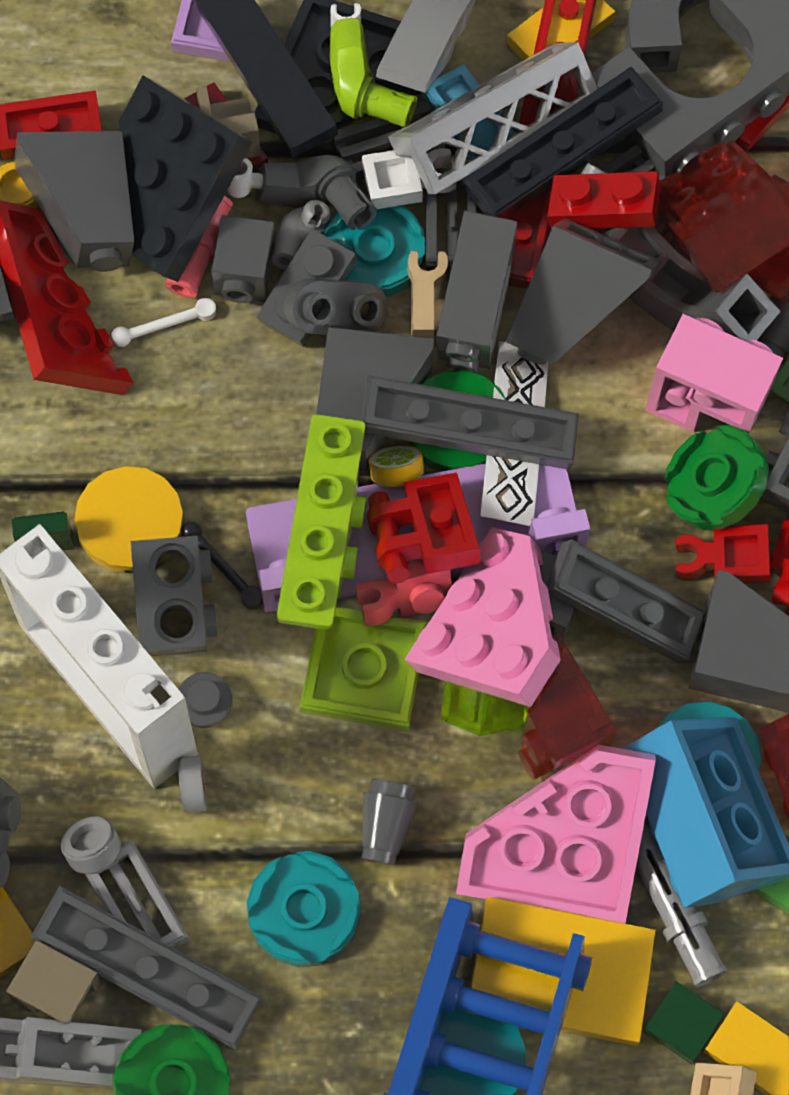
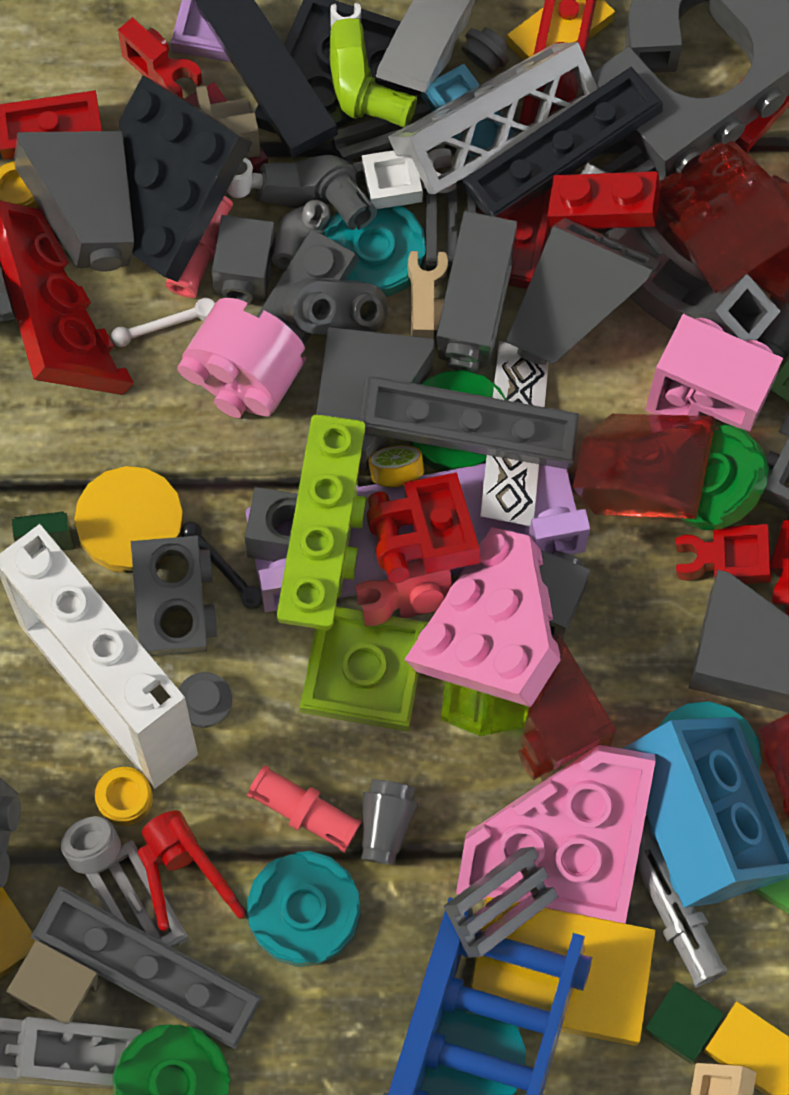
light grey tile [178,755,207,814] -> none
dark grey tile [547,539,706,664] -> none
none -> yellow tile [95,767,153,826]
none -> red plate [118,17,202,98]
none -> red plant [137,810,247,931]
none -> bright pink brick [177,298,306,418]
none -> dark grey brick [245,487,298,562]
none -> coral pin [247,765,363,853]
none -> dark grey tile [444,846,558,957]
none -> dark grey plate [461,27,510,74]
none -> clear red slope [573,413,716,519]

